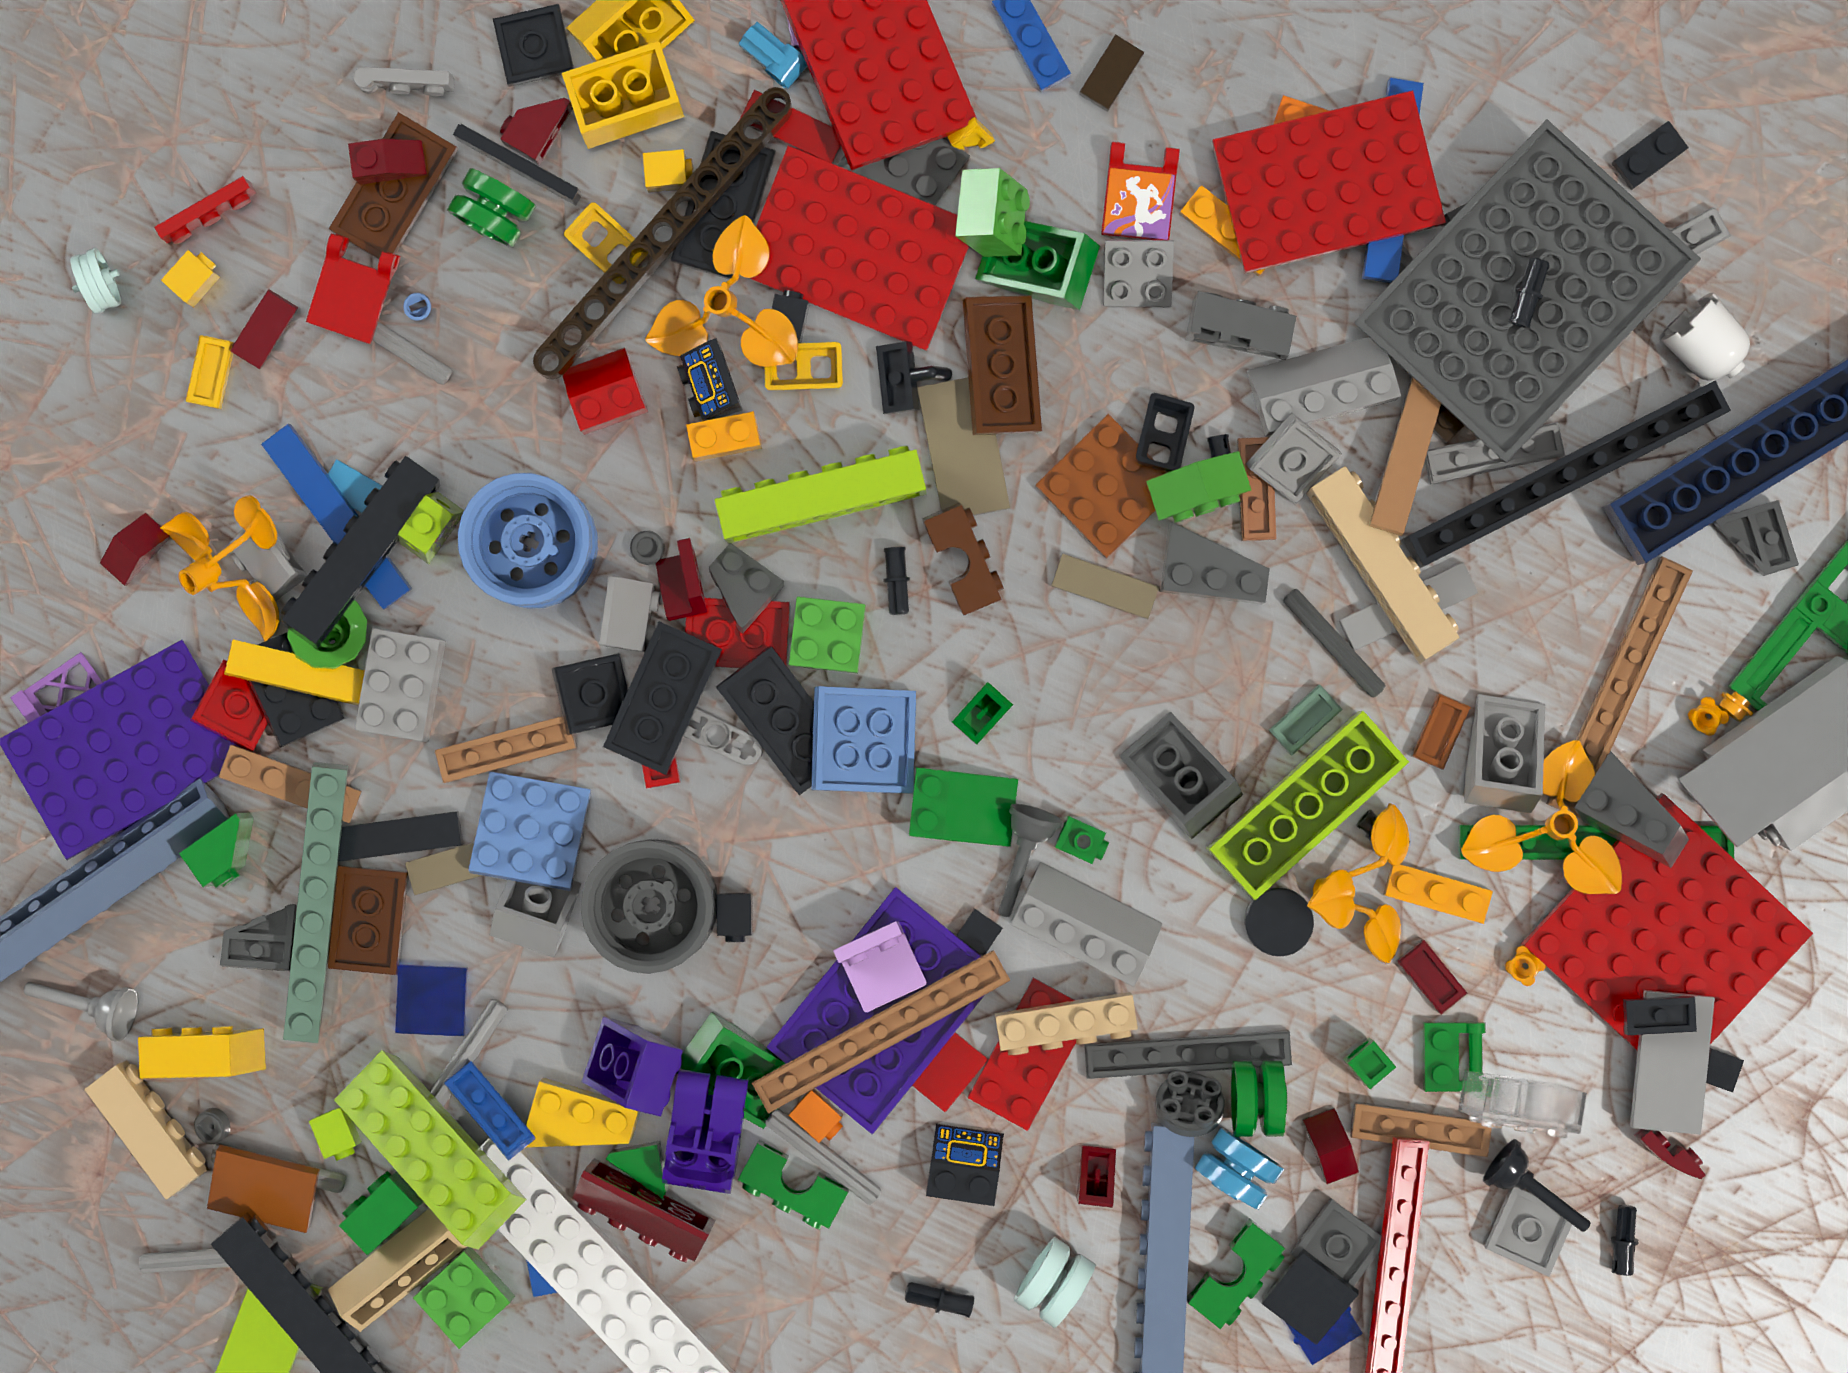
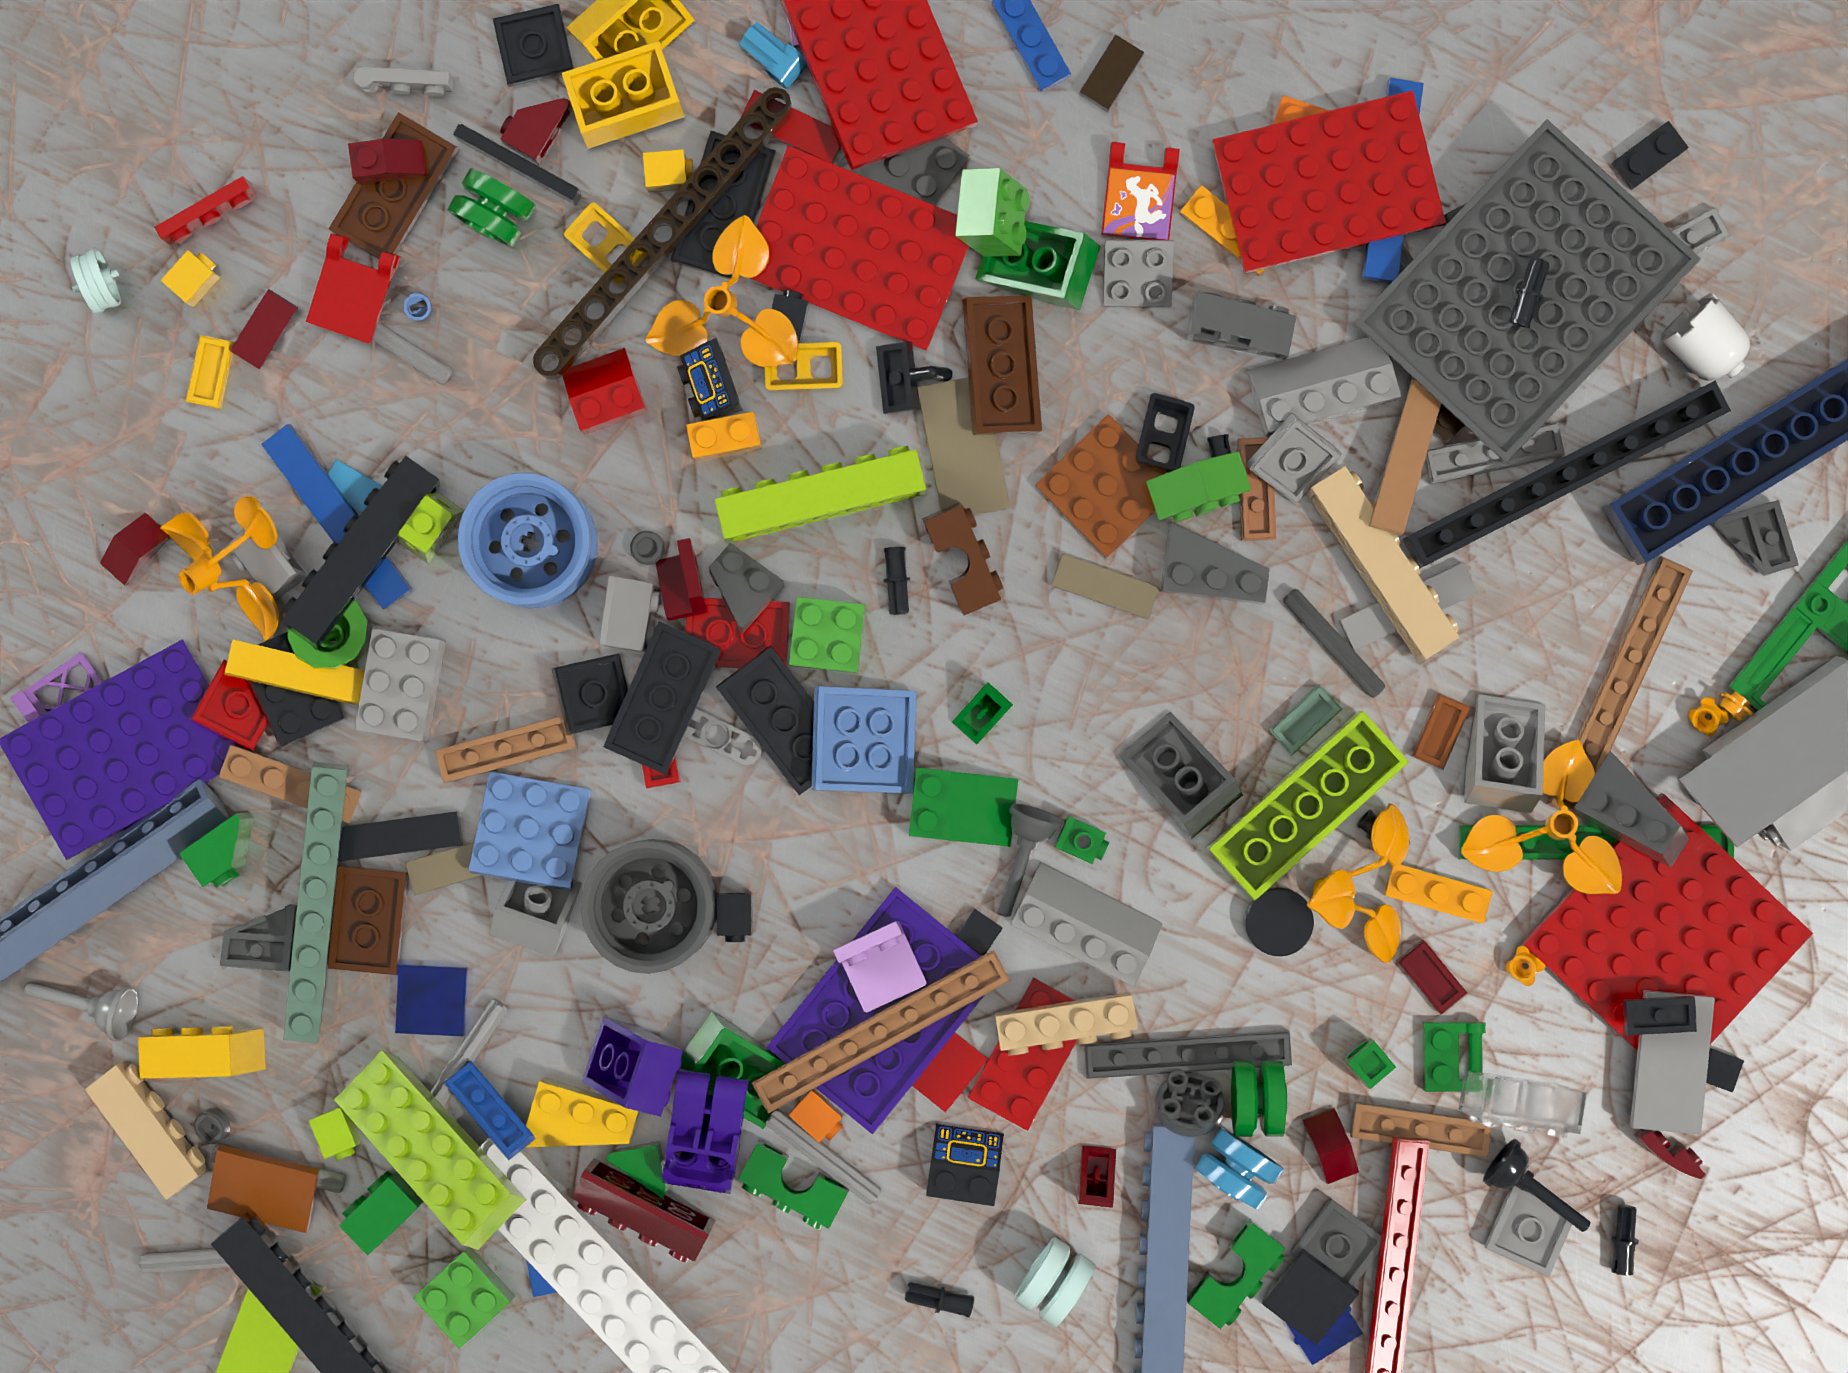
tan brick [328,1208,467,1332] -> none
yellow tile [947,117,995,150] -> none

